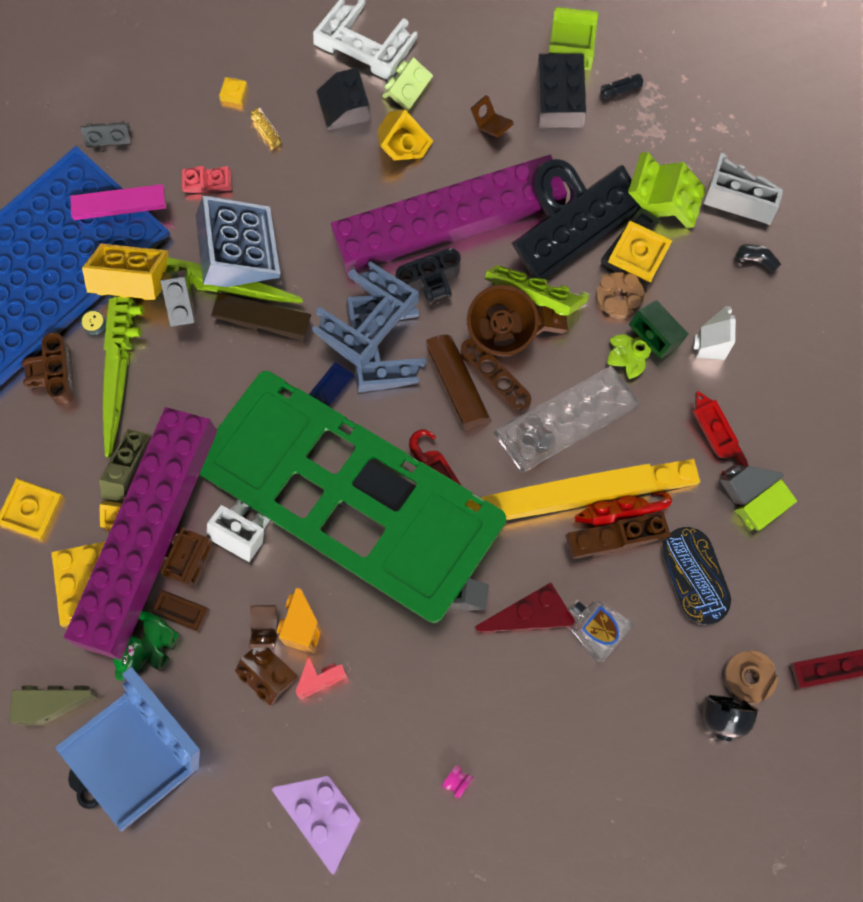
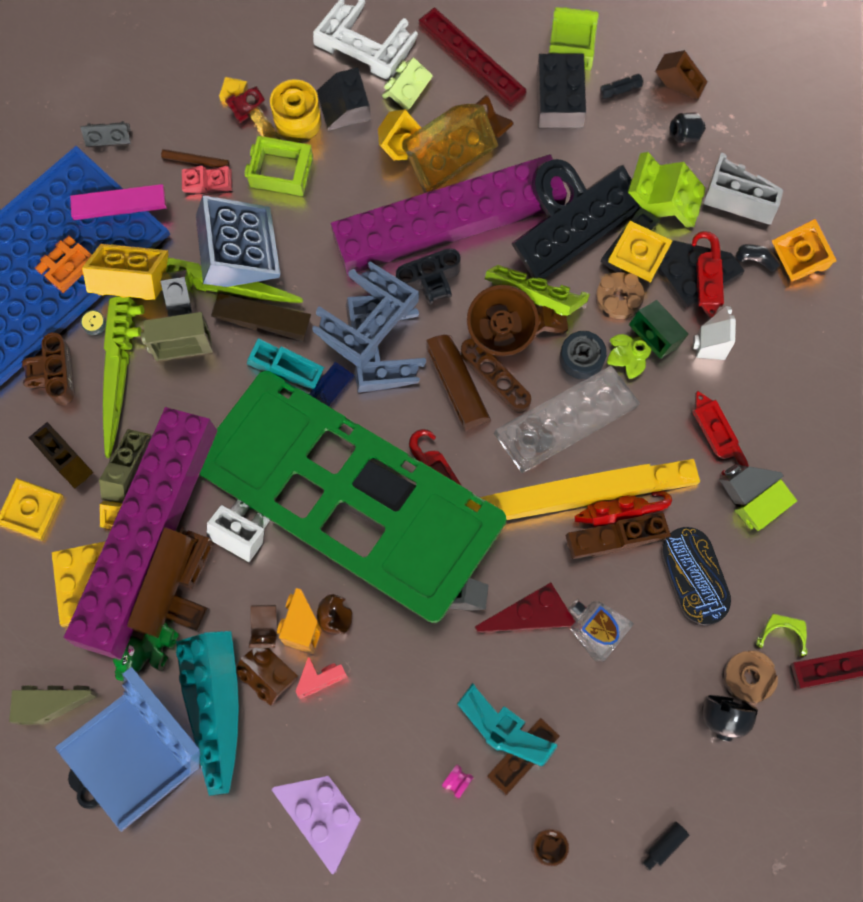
none -> dark brown slope [28,422,94,489]
none -> orange plate [35,236,92,293]
none -> reddish brown brick [127,527,195,638]
none -> olive window [141,312,213,361]
none -> reddish brown piece [161,149,230,168]
none -> teal wedge [176,631,239,796]
none -> dark red plate [225,86,265,123]
none -> lime window [245,136,313,196]
none -> teal slope [246,338,325,389]
none -> yellow wheel [270,79,322,142]
none -> reddish brown hair [317,594,352,634]
none -> clear yellow windscreen [402,104,498,193]
none -> dark red tile [419,7,527,107]
none -> teal plate [457,683,558,766]
none -> reddish brown plate [487,718,560,795]
none -> reddish brown wheel [531,829,569,866]
none -> wheel [560,331,607,379]
none -> black cylinder [642,821,690,871]
none -> reddish brown slope [655,50,708,99]
none -> black plate [657,240,744,308]
none -> black head [669,112,705,143]
none -> red plate [692,231,724,319]
none -> lime helmet [756,613,808,658]
none -> light orange slope [772,218,837,282]

